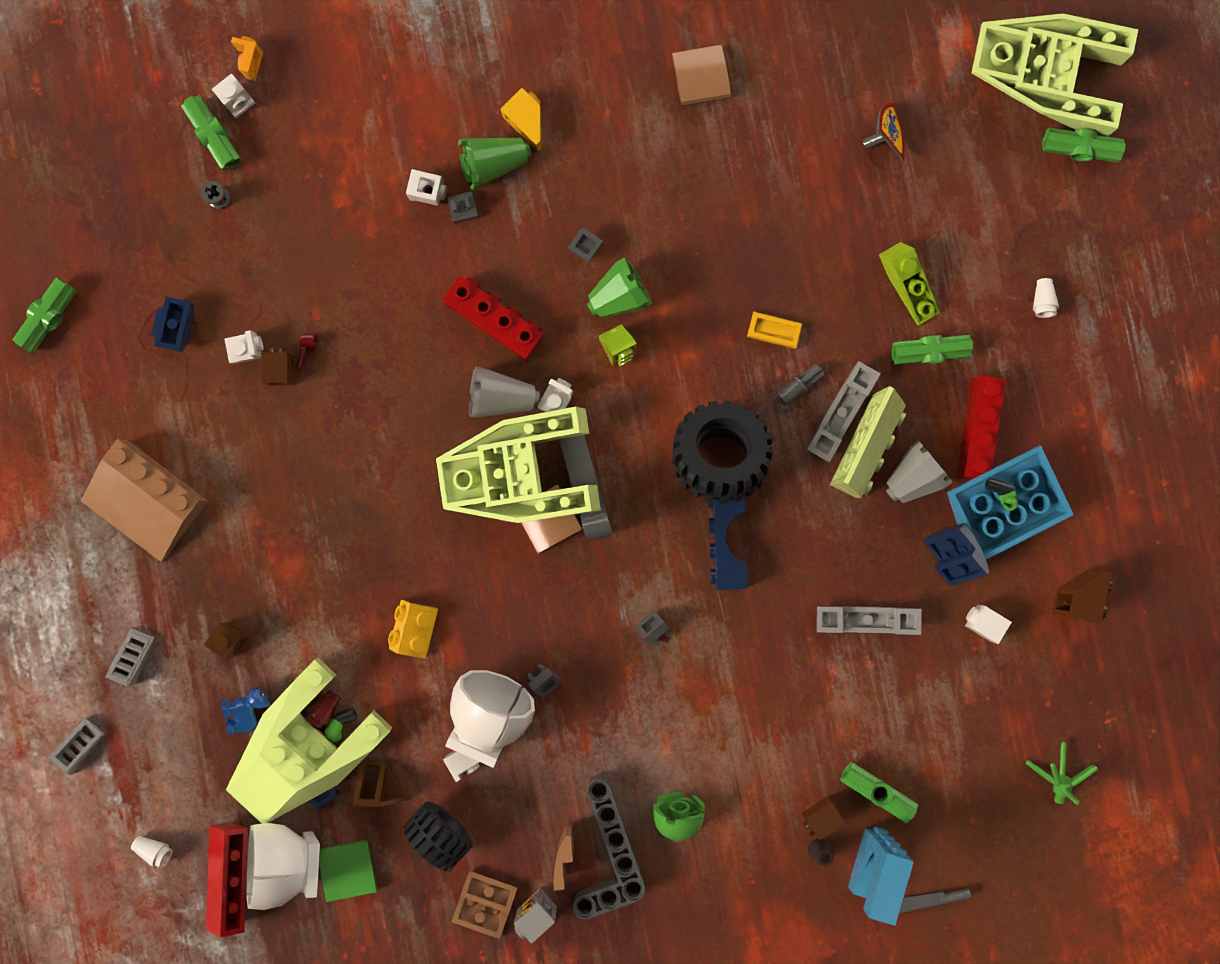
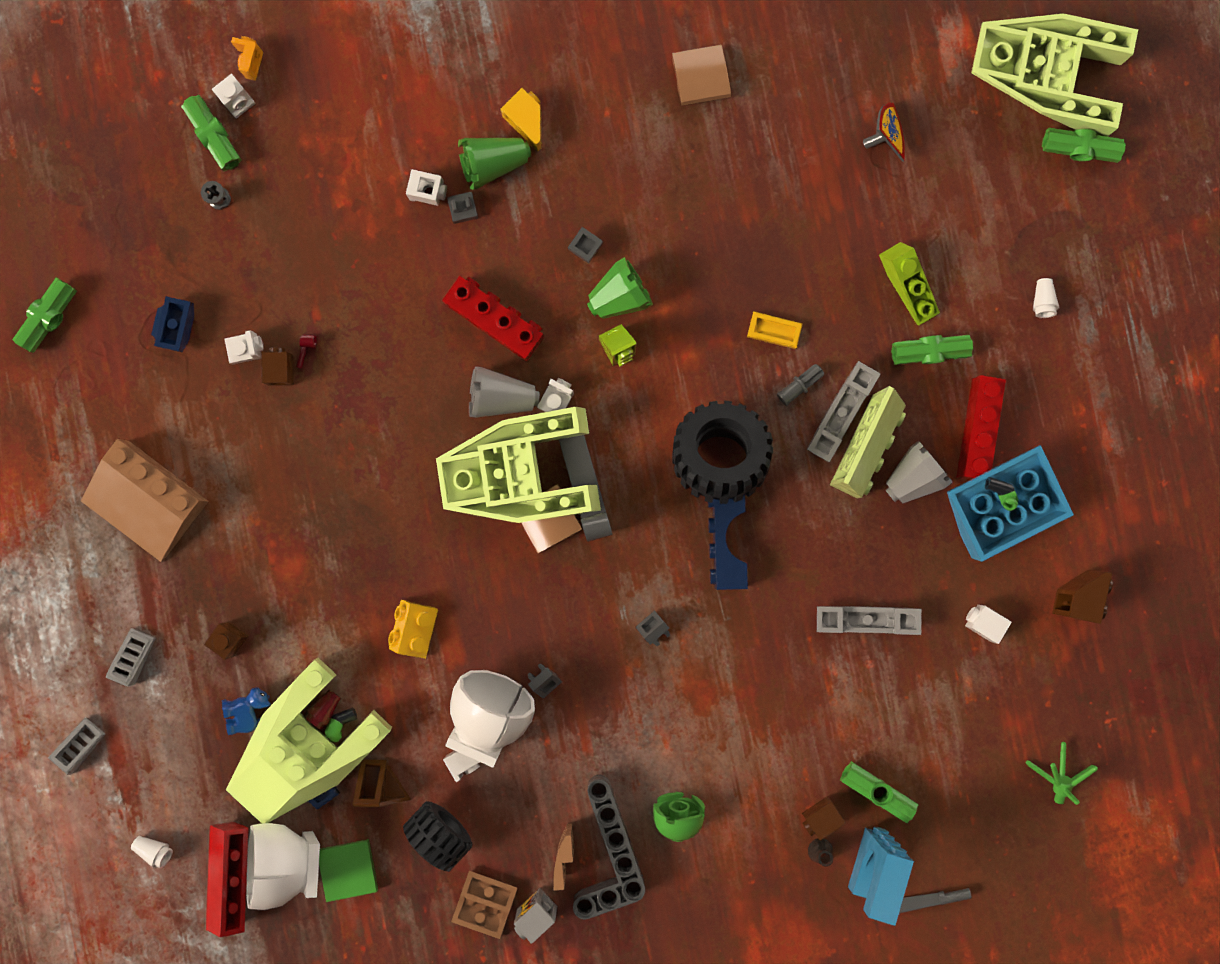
dark blue slope [923,523,990,586] -> none

